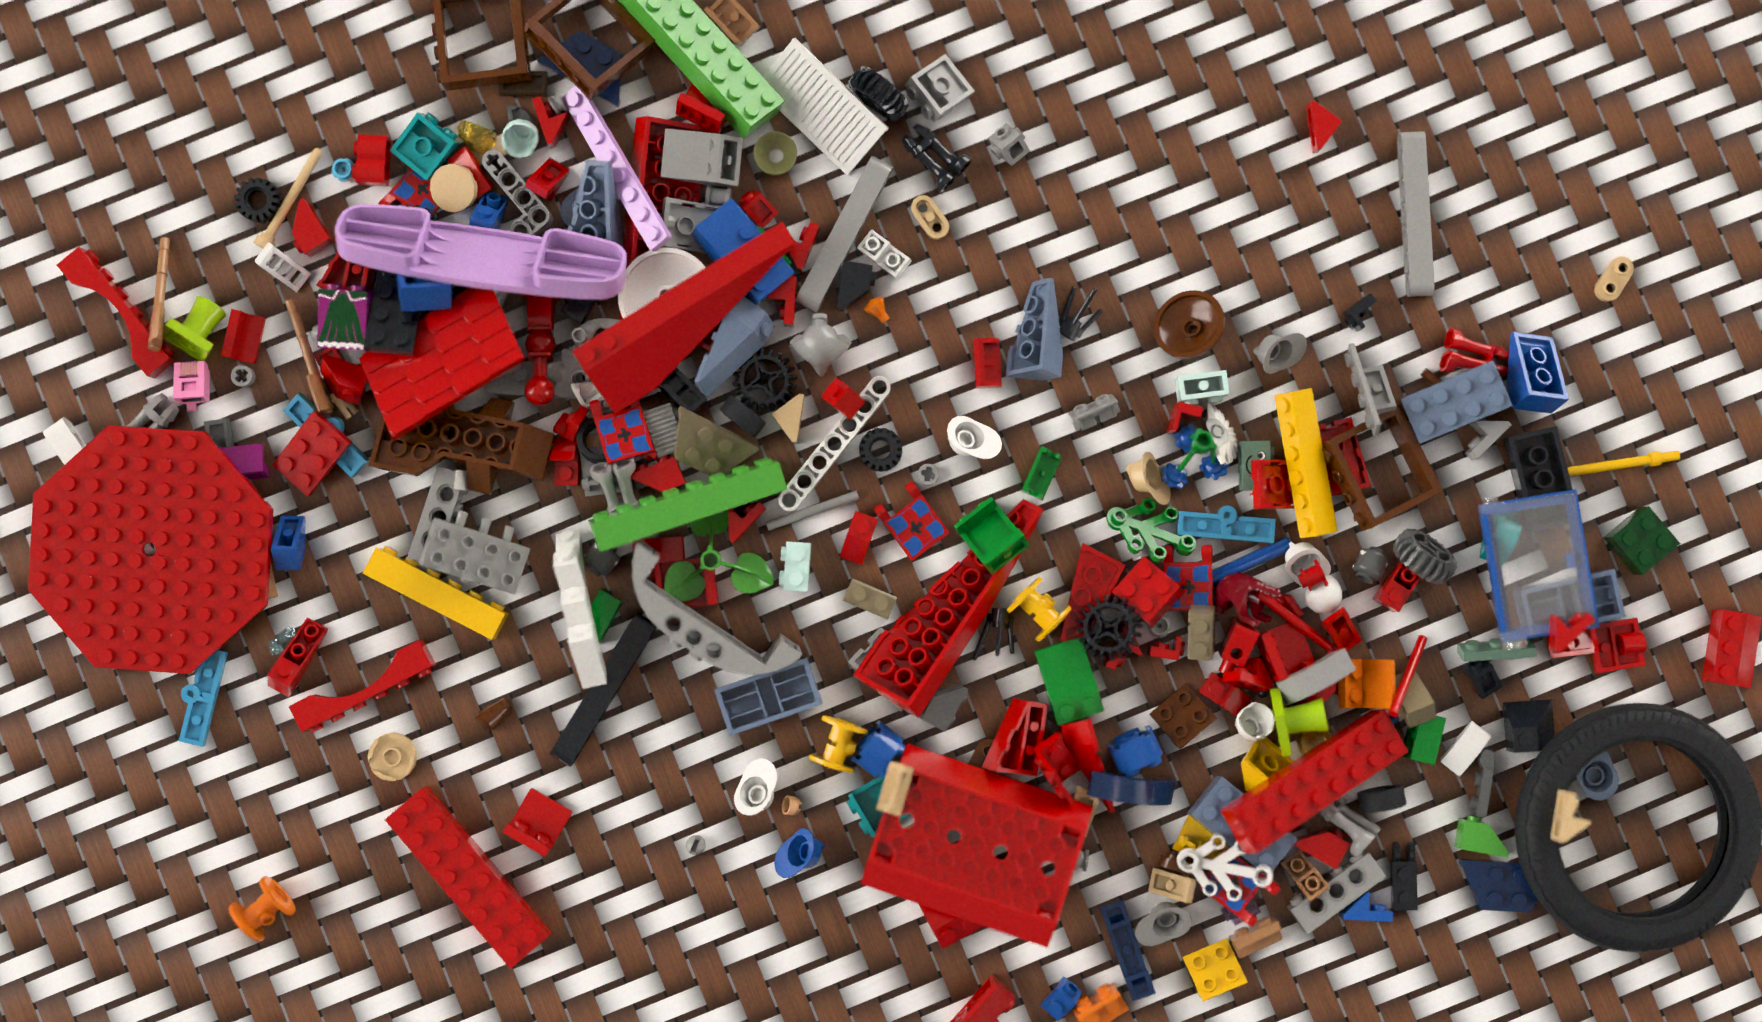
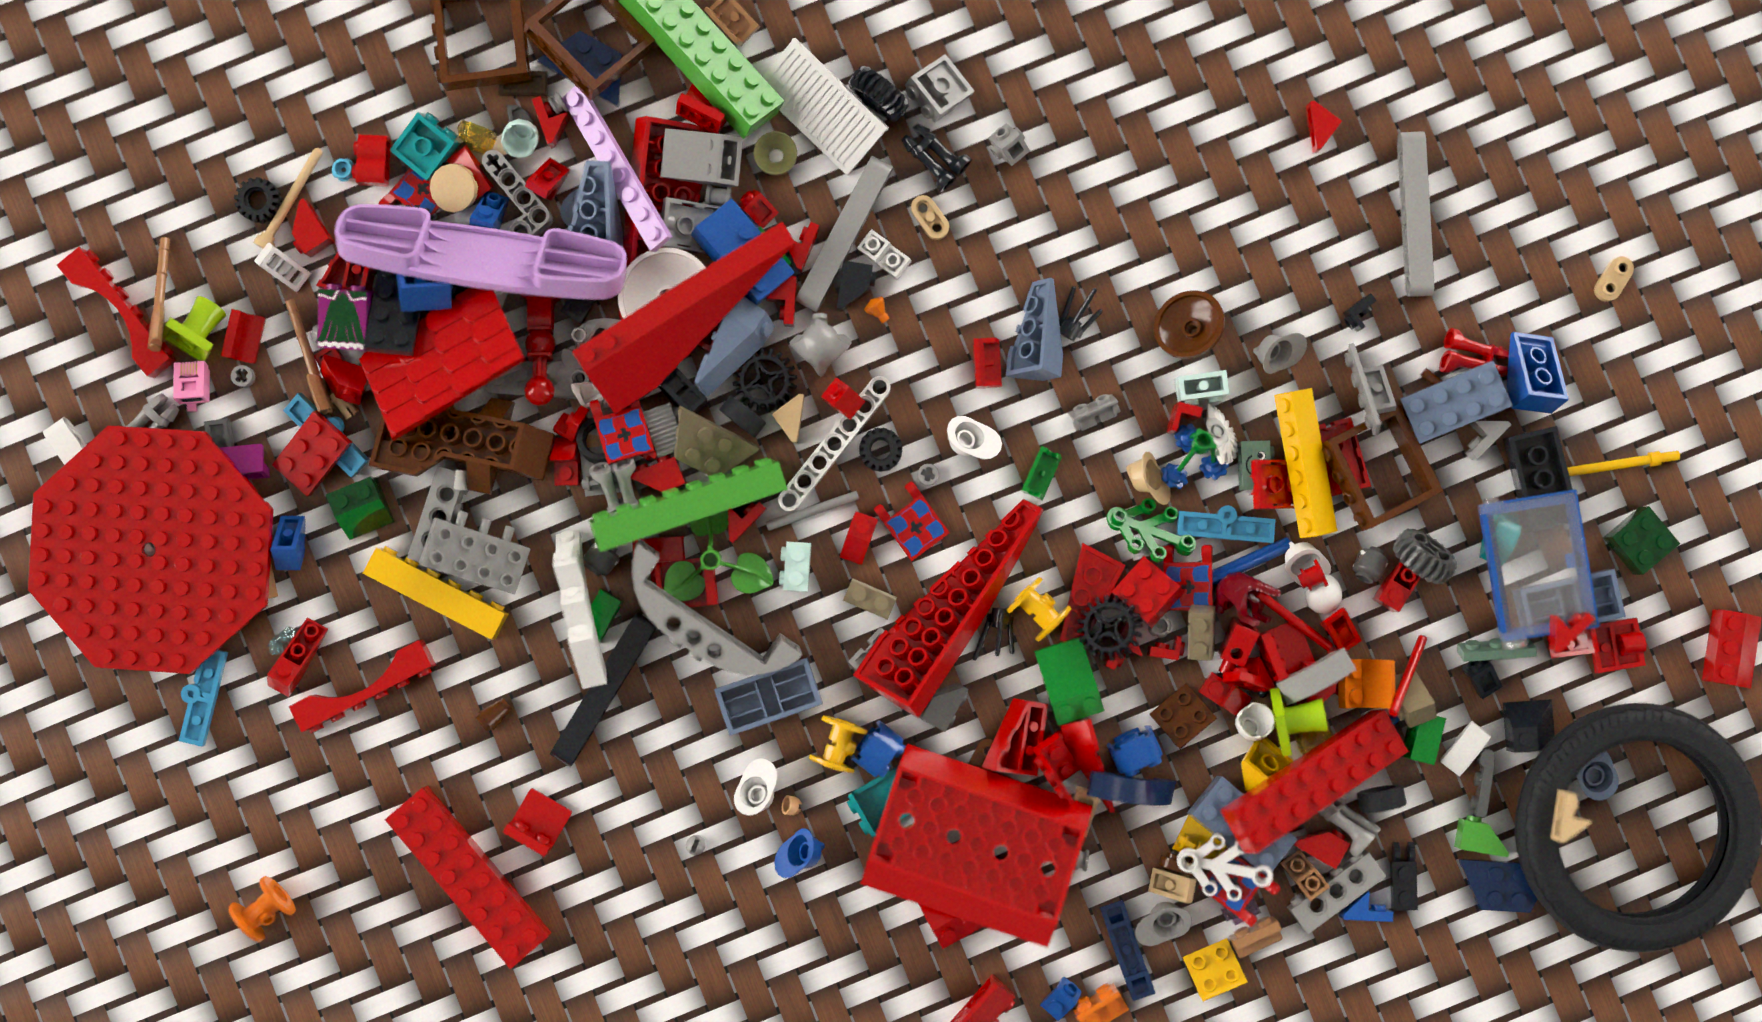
tan tile [368,733,417,781] -> none
tan hinge [876,761,914,816] -> none
green panel [954,497,1030,575] -> none
red arm [1271,594,1304,618] -> none
none -> dark green slope [326,476,395,540]

